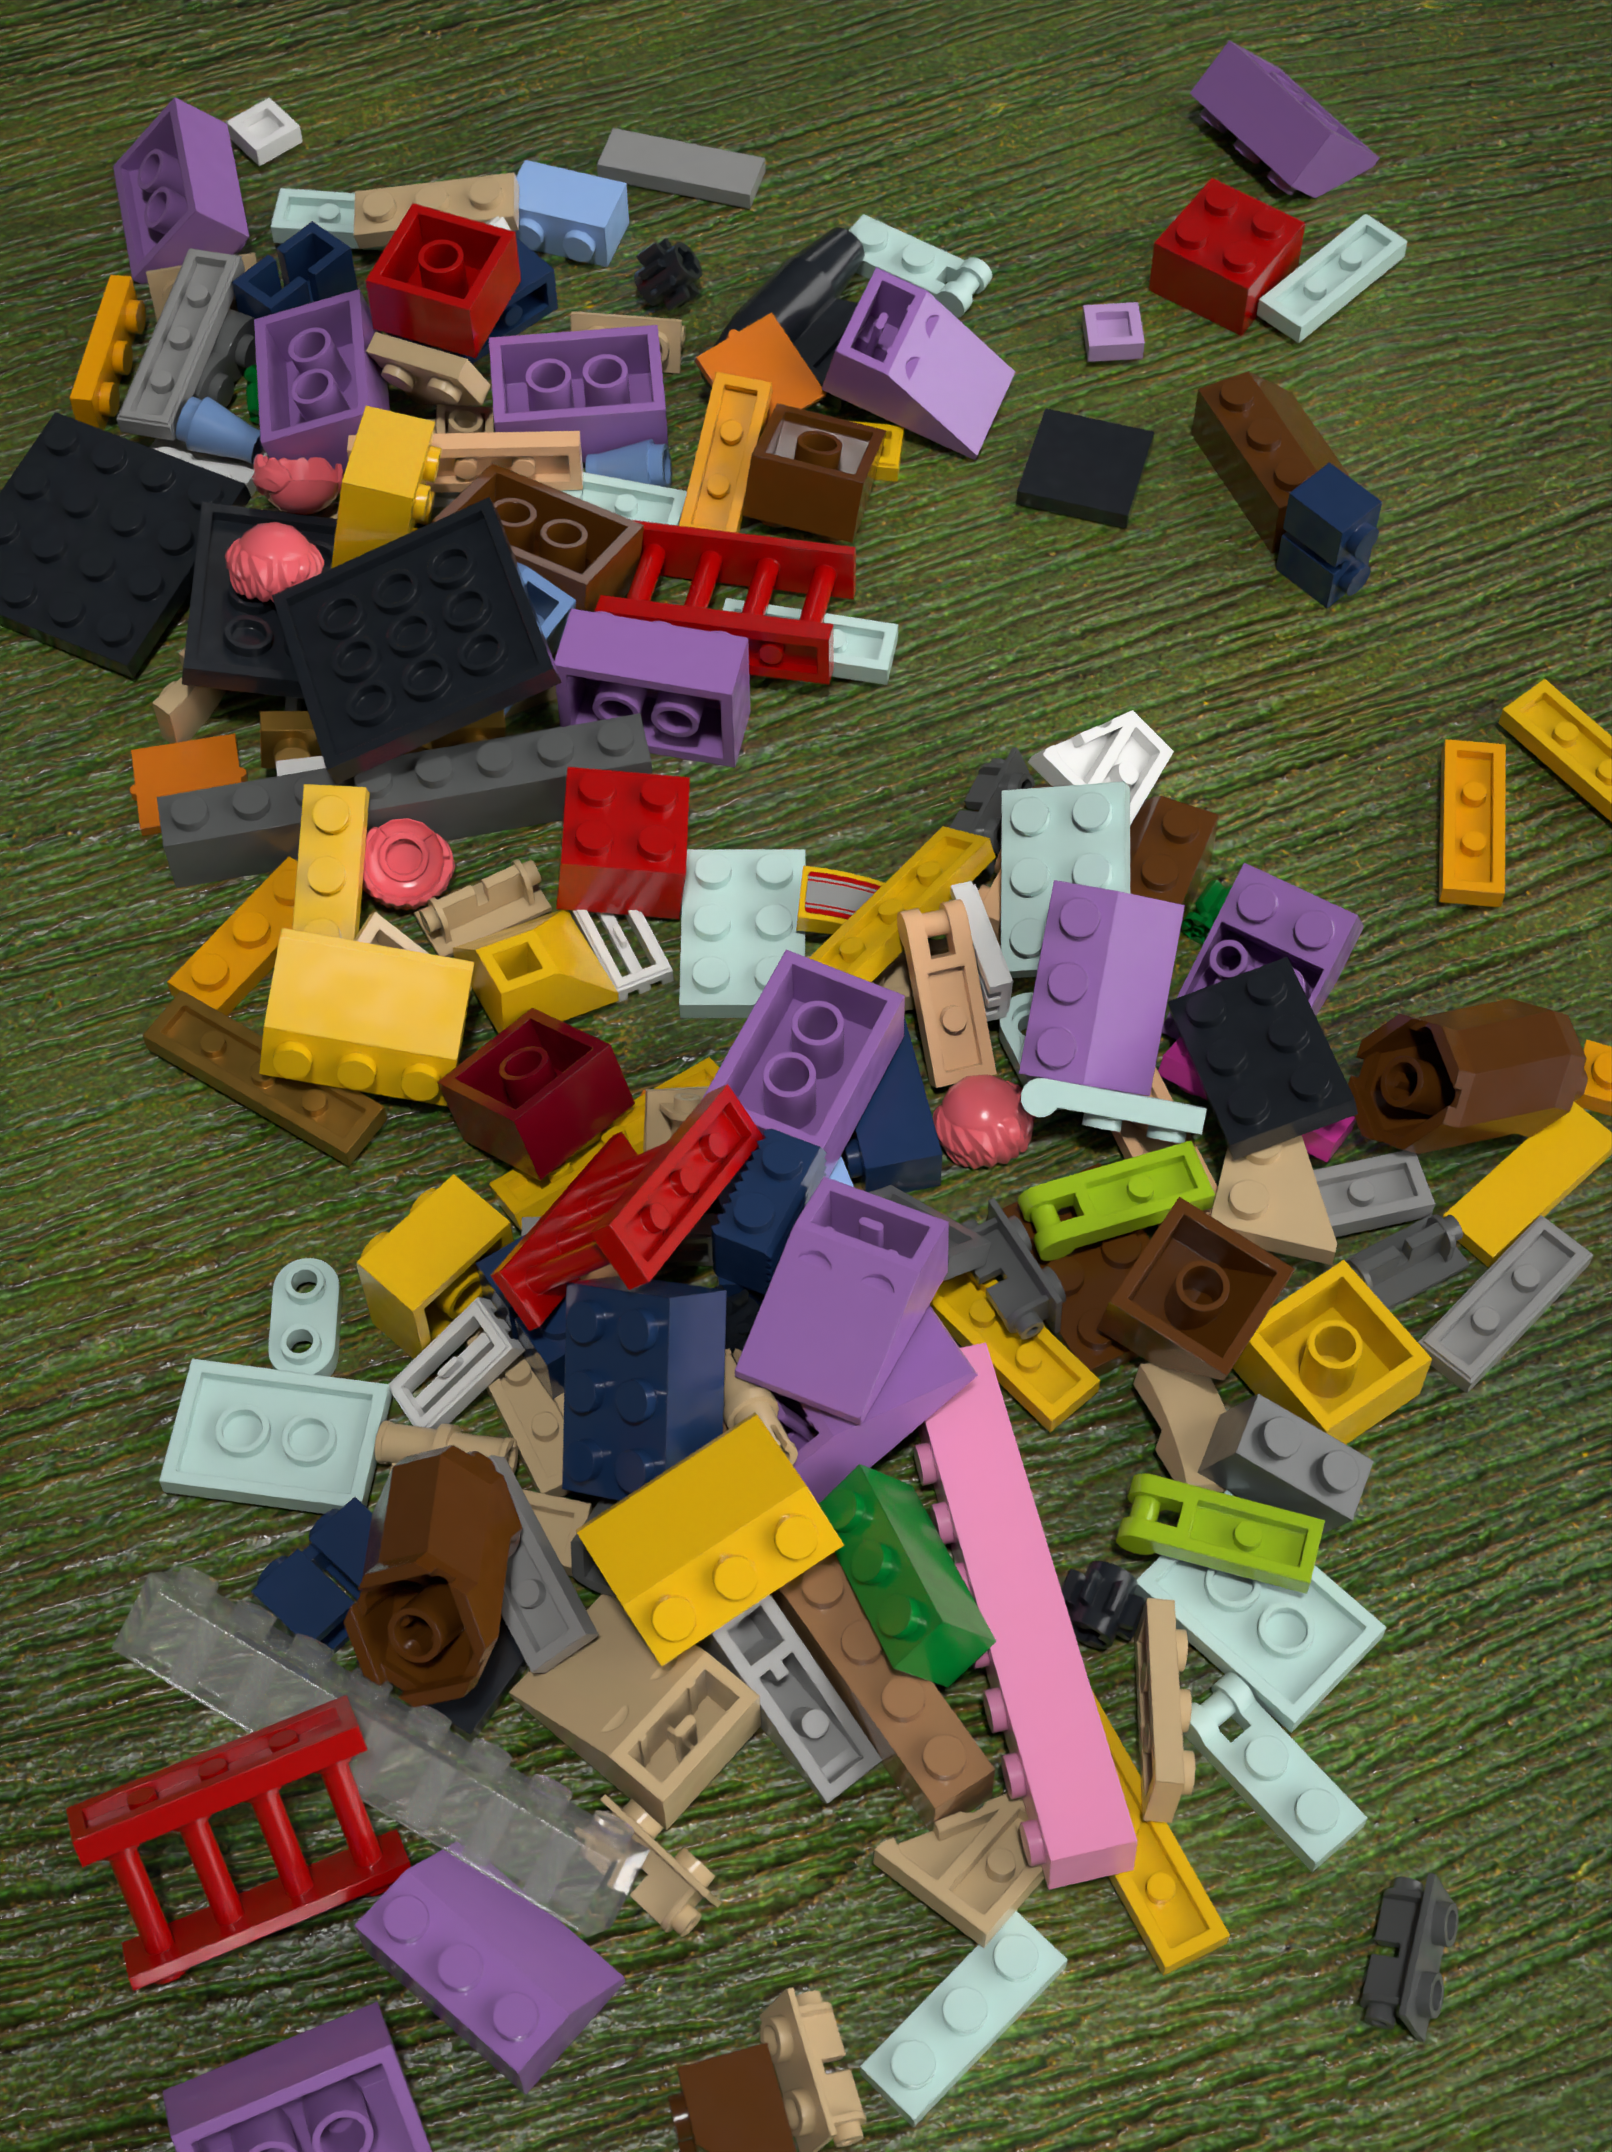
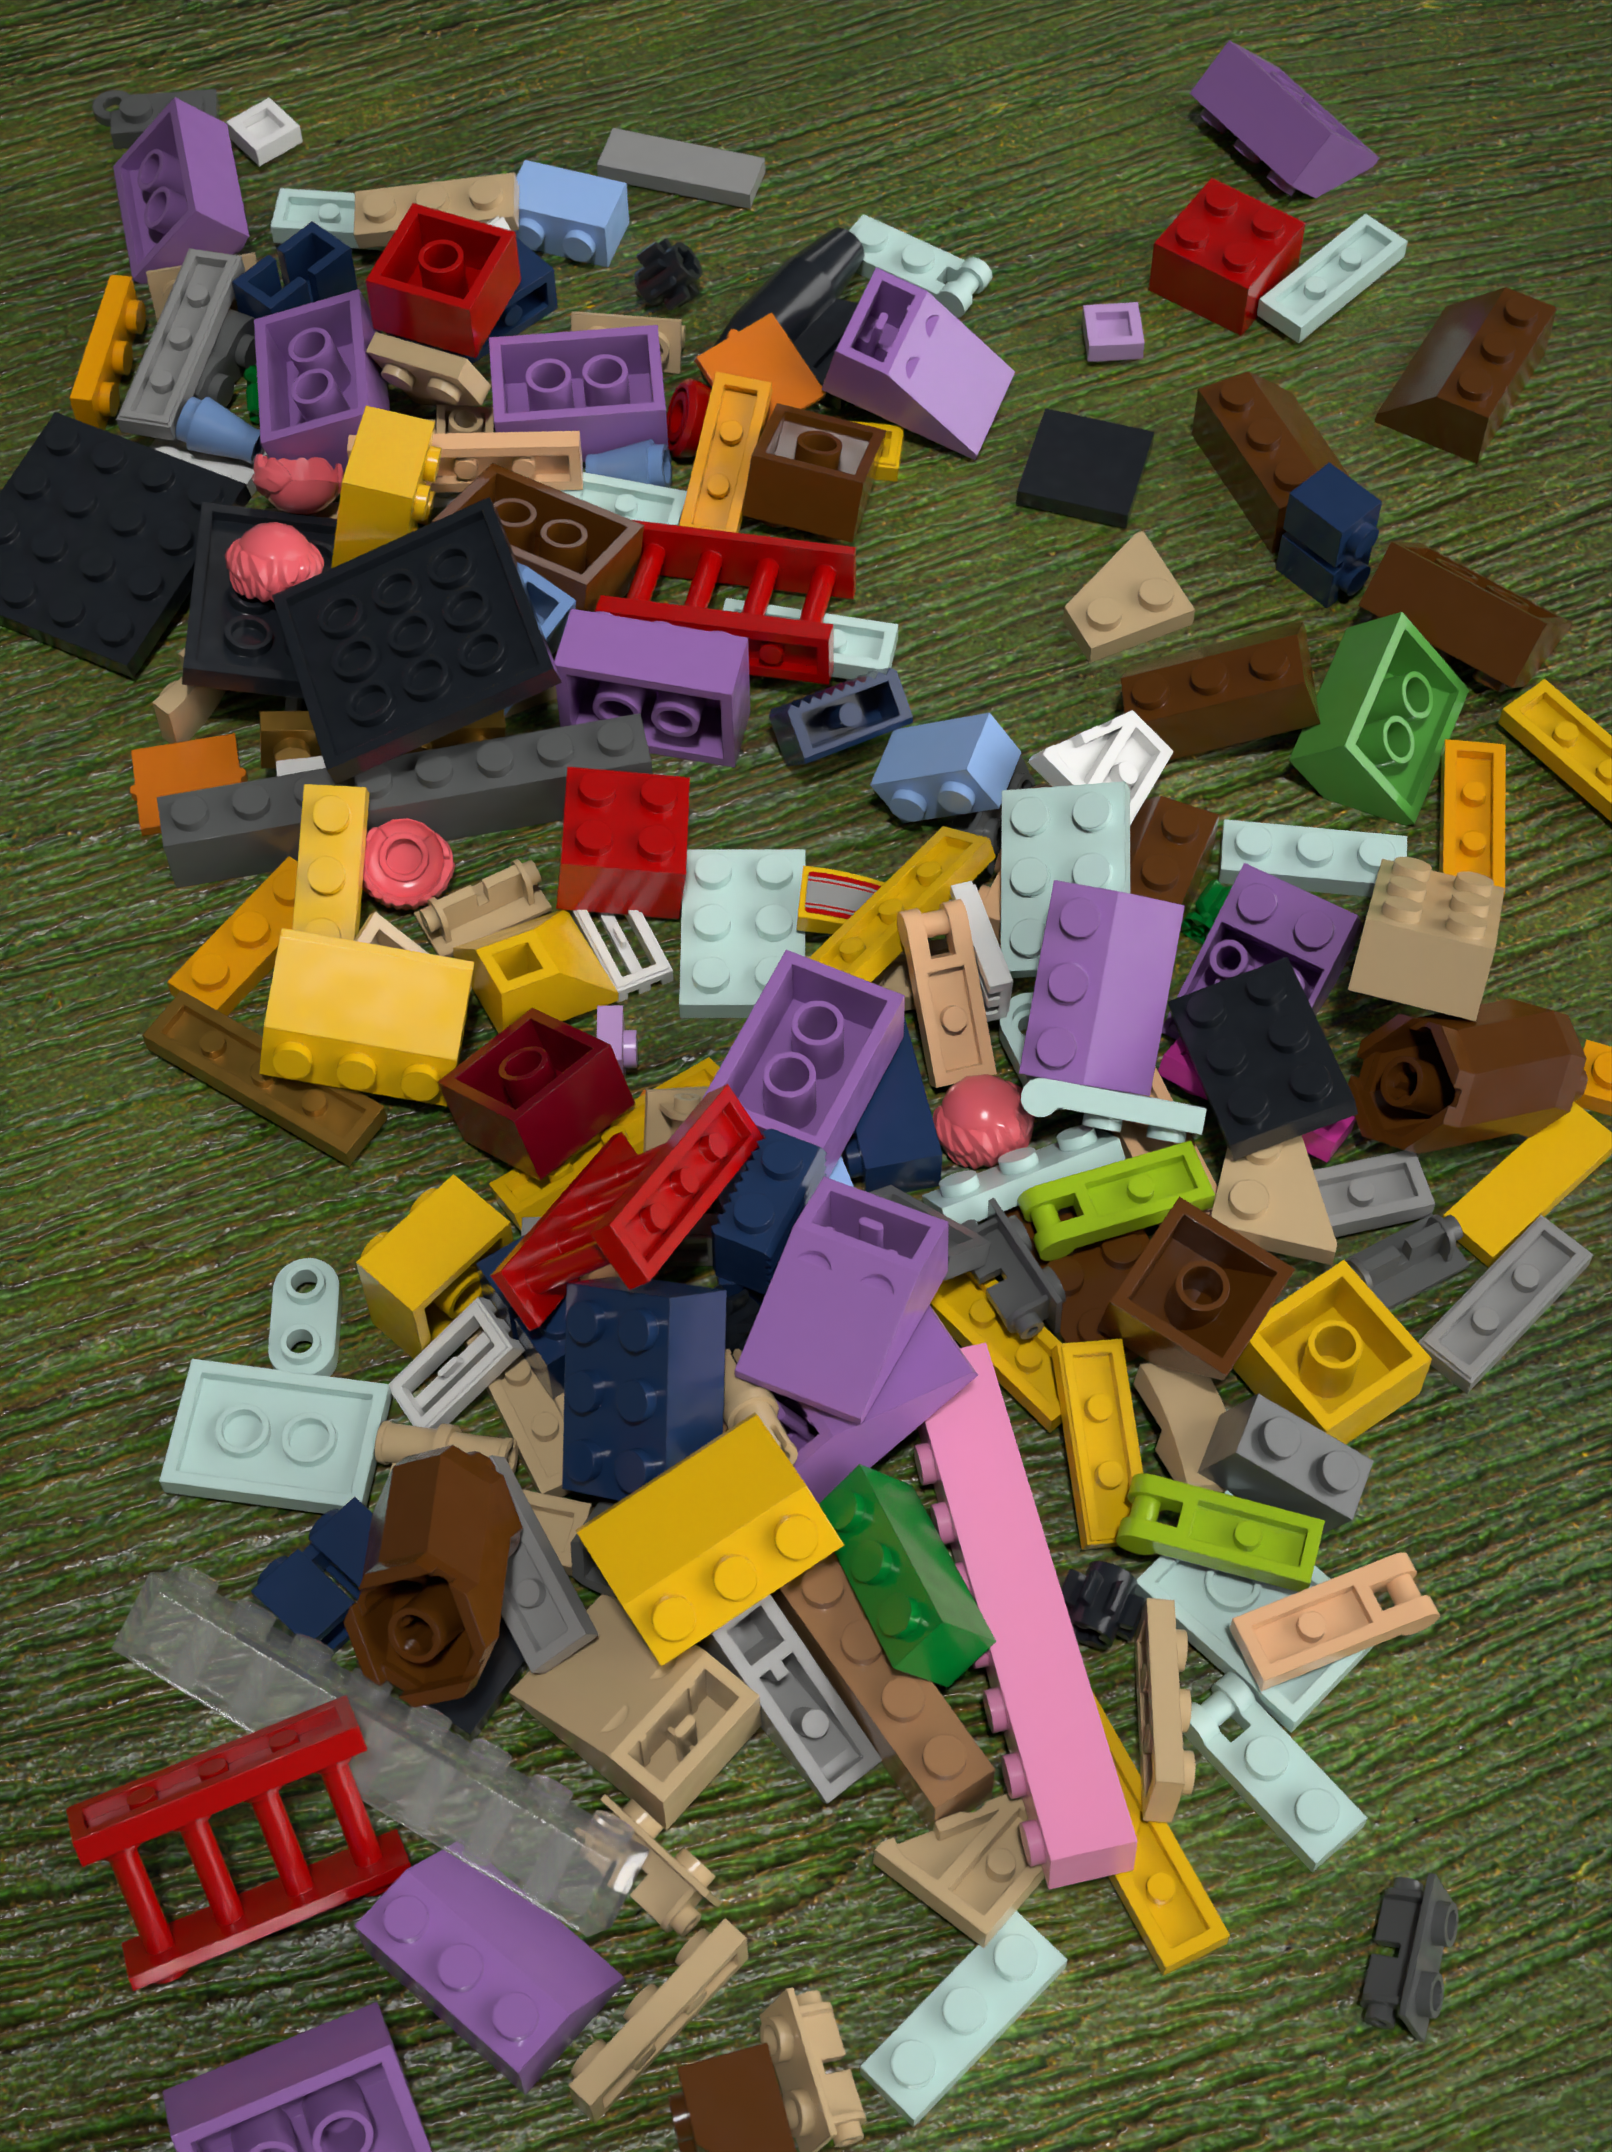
none -> dark grey hinge [92,89,220,149]
none -> tan plate [568,1918,748,2124]
none -> lavender plate [597,1005,638,1080]
none -> red brick [666,378,712,458]
none -> dark blue brick [769,667,913,766]
none -> light blue brick [870,713,1021,823]
none -> light aqua plate [922,1125,1126,1224]
none -> yellow tile [1051,1339,1143,1550]
none -> tan wing [1063,531,1195,663]
none -> reddish brown slope [1121,621,1320,761]
none -> light aqua plate [1219,819,1407,897]
none -> light nougat plate [1230,1552,1440,1691]
none -> bright green slope [1289,612,1469,826]
none -> tan brick [1348,857,1505,1021]
none -> reddish brown slope [1358,542,1572,692]
none -> reddish brown slope [1375,287,1557,464]

